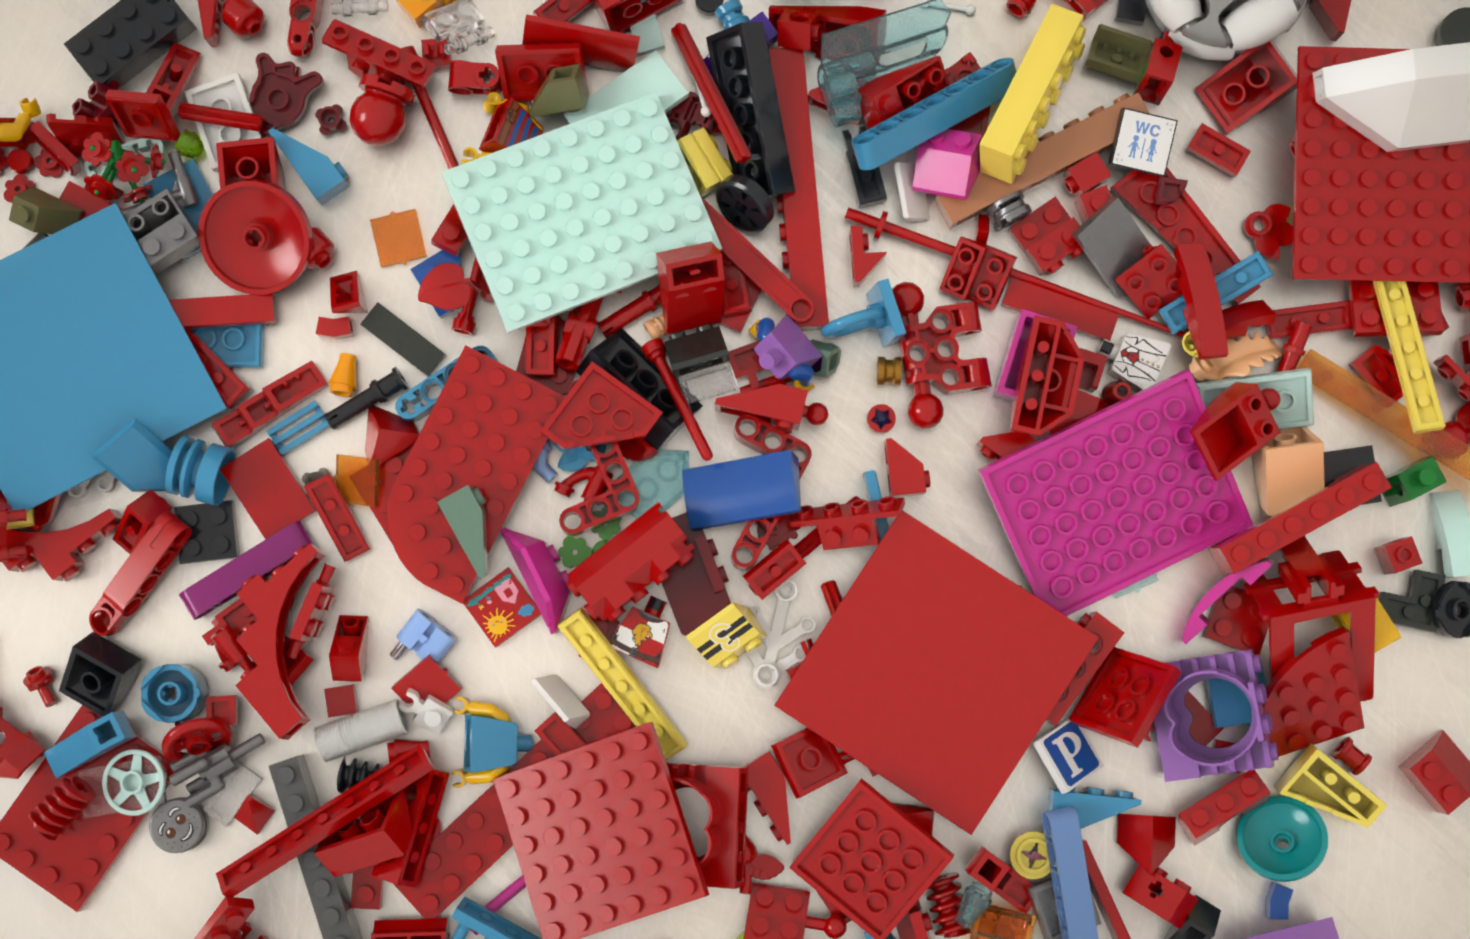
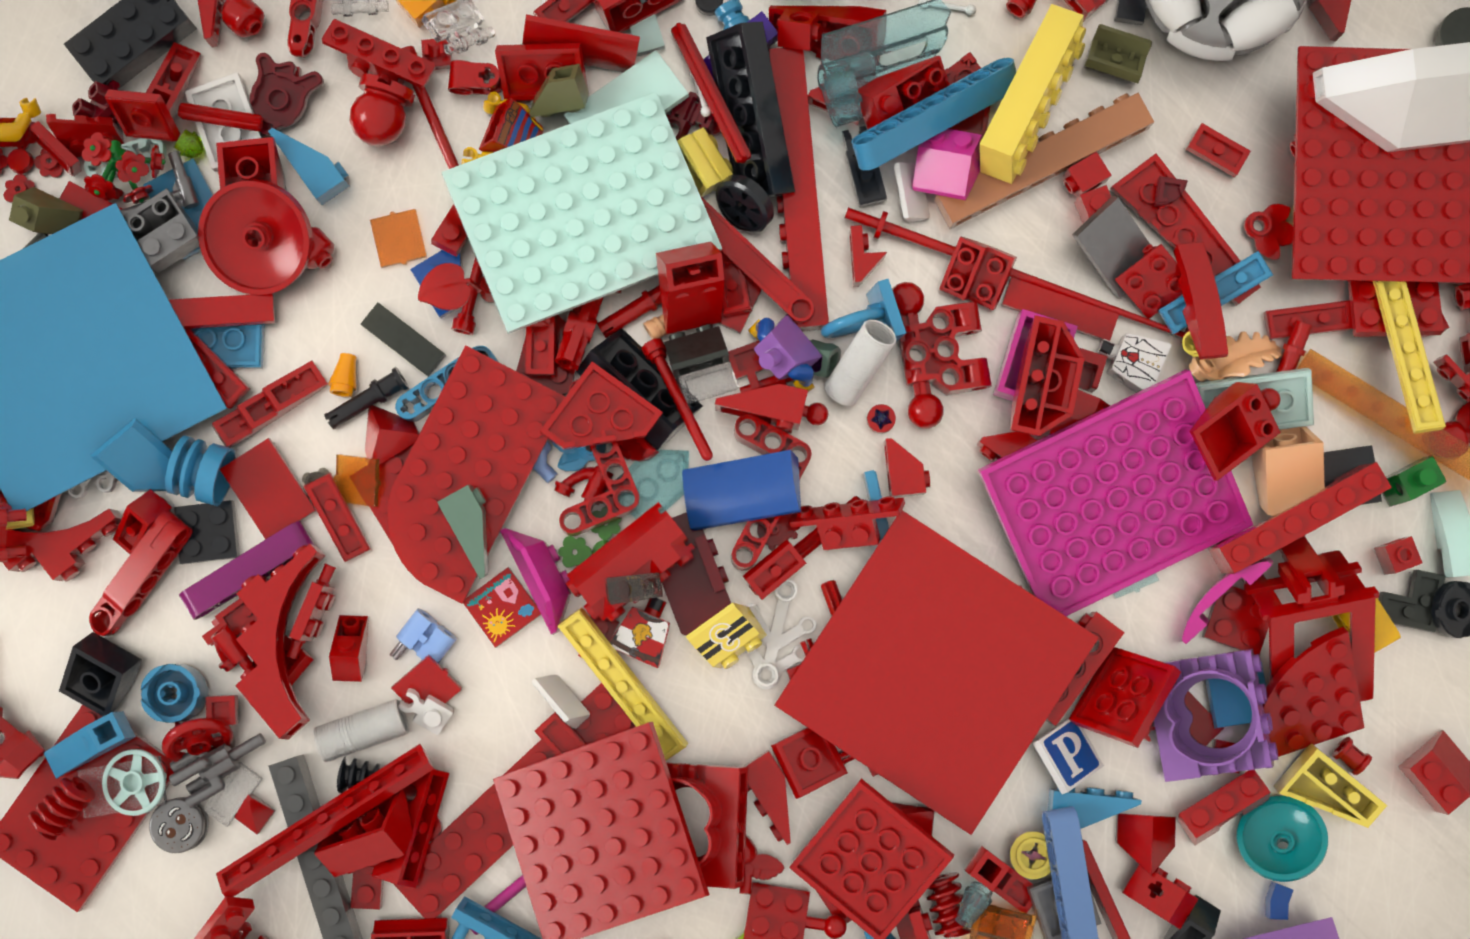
red plate [23,666,57,707] -> none
dark azure tile [266,401,330,456] -> none
dark red plate [315,104,347,136] -> none
red piece [316,317,354,340] -> none
red tile [324,684,359,718] -> none
red slope [330,271,368,313] -> none
red cone [387,739,430,763] -> none
dark azure torso [451,697,533,788] -> none
pearl gold wheel [877,357,902,386] -> none
red tile [974,214,990,244] -> none
flat silver wheel [986,191,1032,230] -> none
red plate [1008,196,1084,276] -> none
red cone [1102,381,1131,406] -> none
white tile [1108,108,1178,177] -> none
red torso [1133,31,1183,106] -> none
red slope [1195,41,1297,134] -> none
red slope [1222,300,1277,339] -> none
red wing [1350,345,1432,408] -> none
none -> clear smoke leg [604,573,663,605]
none -> white piece [824,320,897,405]

